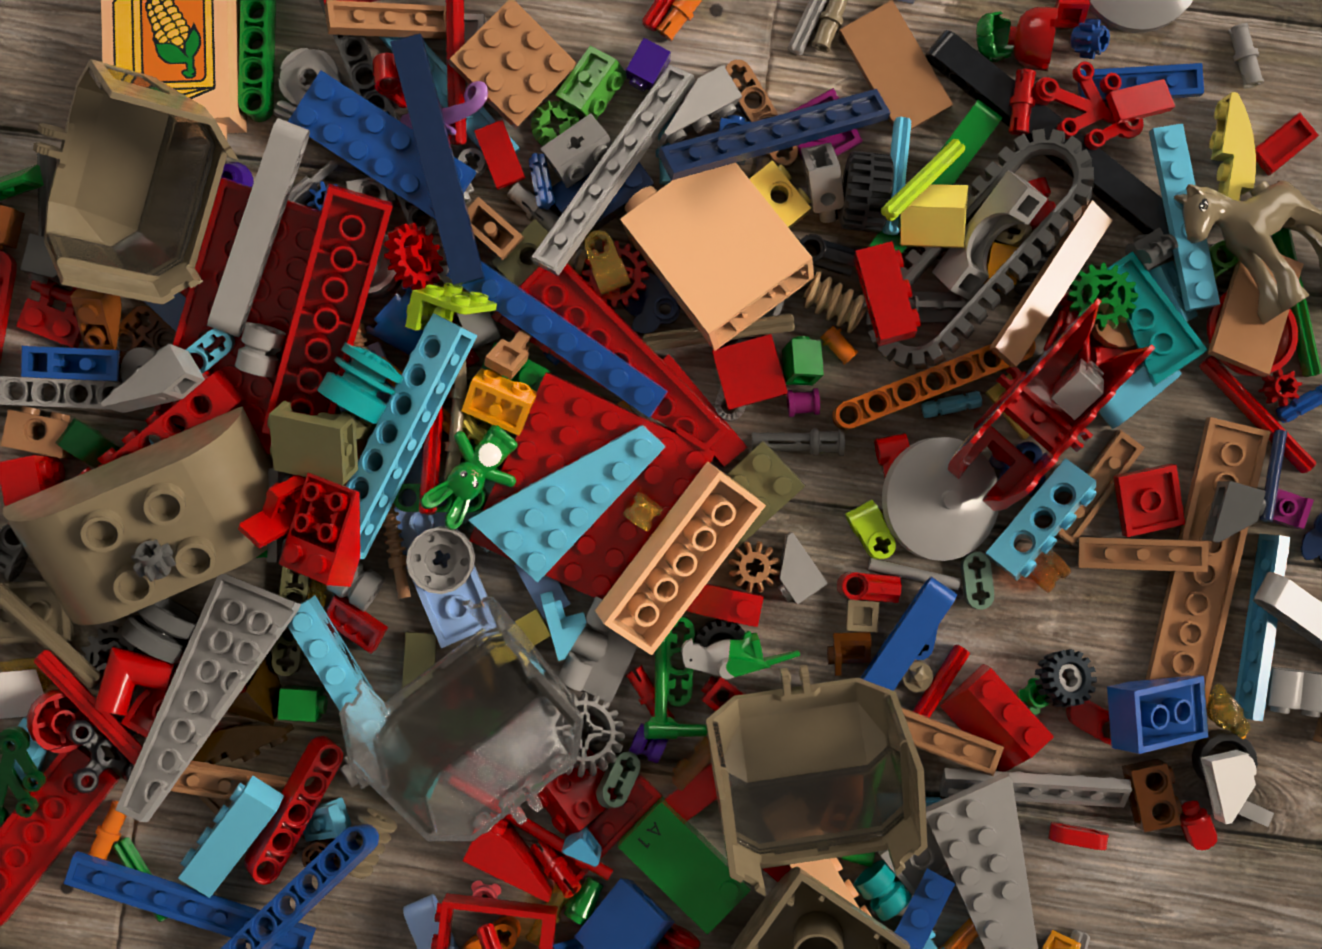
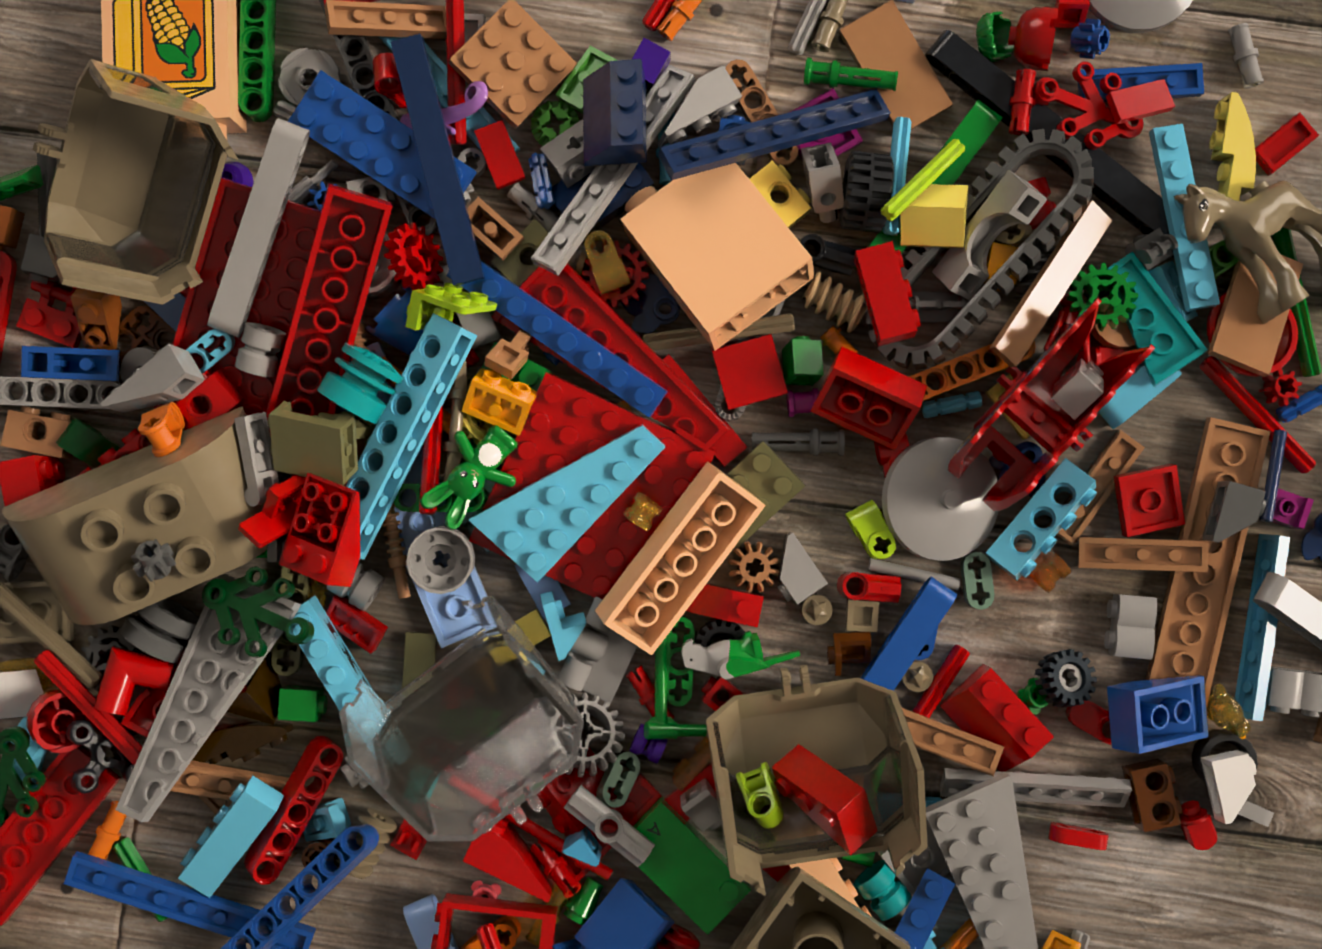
none -> orange piece [138,402,185,457]
none -> dark green plant [202,566,314,658]
none -> light grey plate [234,412,279,506]
none -> red tile [390,816,433,860]
none -> light grey piece [564,785,655,867]
none -> dark blue slope [583,59,647,166]
none -> light grey slope [680,778,721,832]
none -> lime piece [736,762,784,829]
none -> red wedge [771,744,878,856]
none -> dark tan tile [801,594,833,625]
none -> green pin [804,57,898,91]
none -> red slope [810,346,927,450]
none -> light grey brick [1104,594,1157,660]

